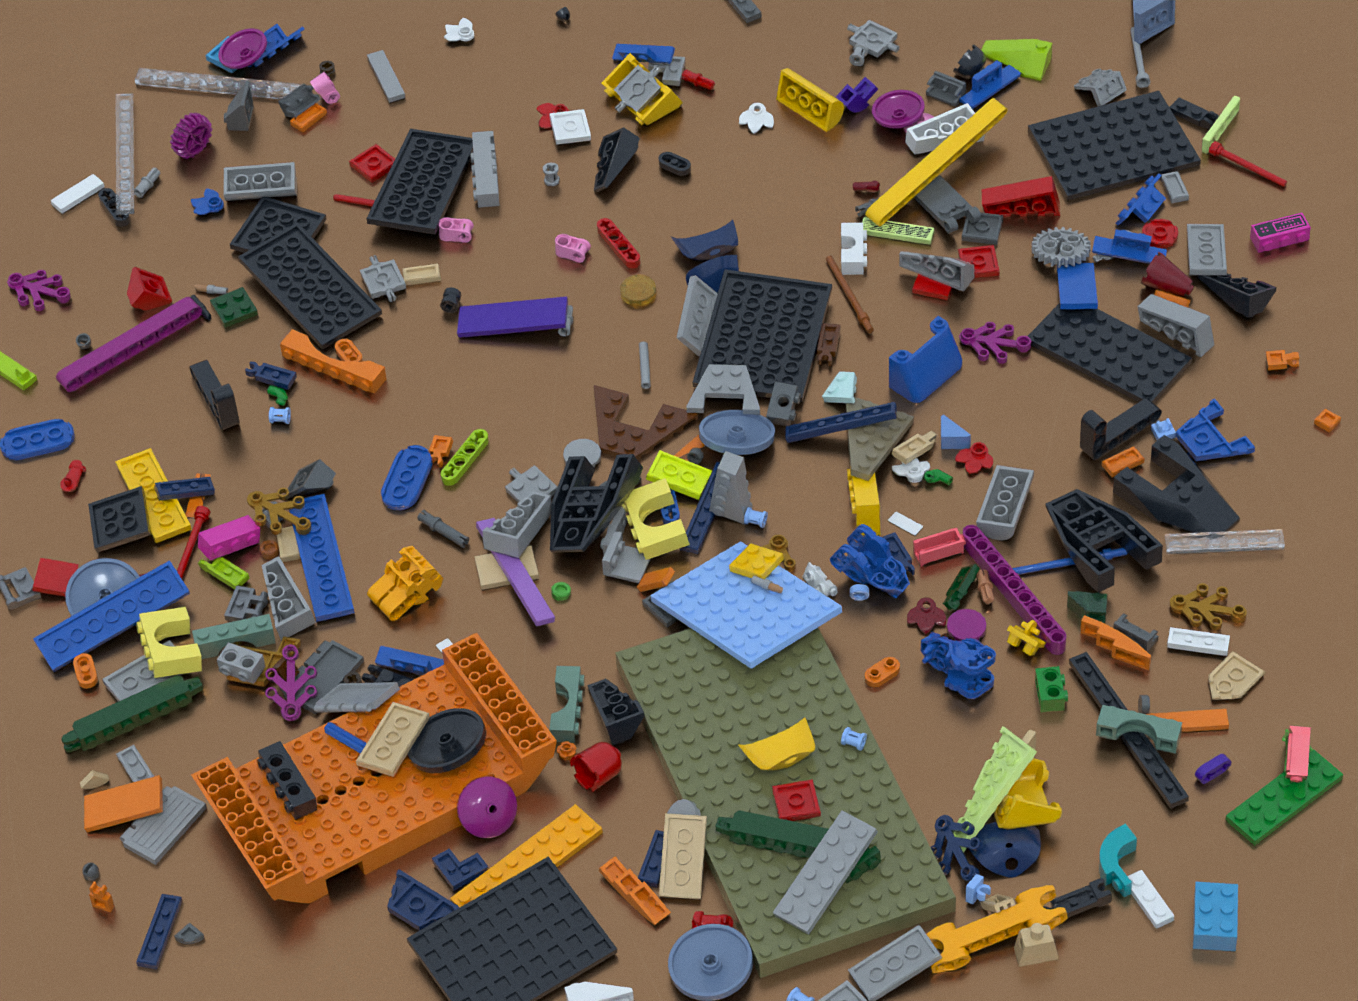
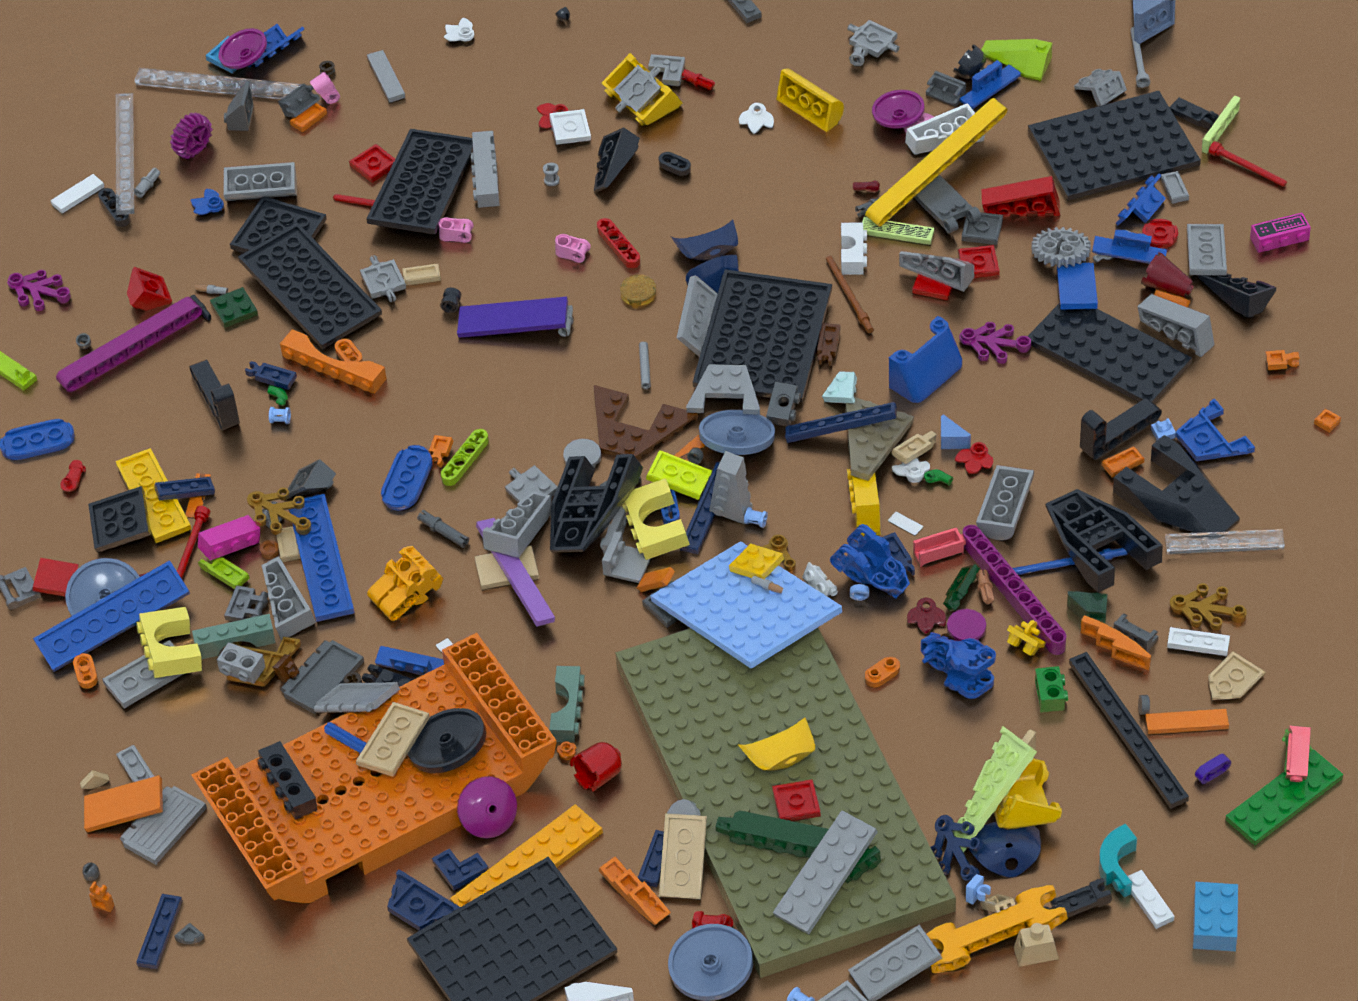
dark green hinge [61,675,204,752] -> none
magenta plant [265,644,318,721] -> none
bright green tile [551,582,571,601] -> none
black wedge [587,678,645,745] -> none
blue bracket [612,44,675,64] -> none
dark purple brick [836,77,878,113] -> none
light blue bush [841,727,867,751] -> none
sand green arch [1096,705,1182,754] -> none

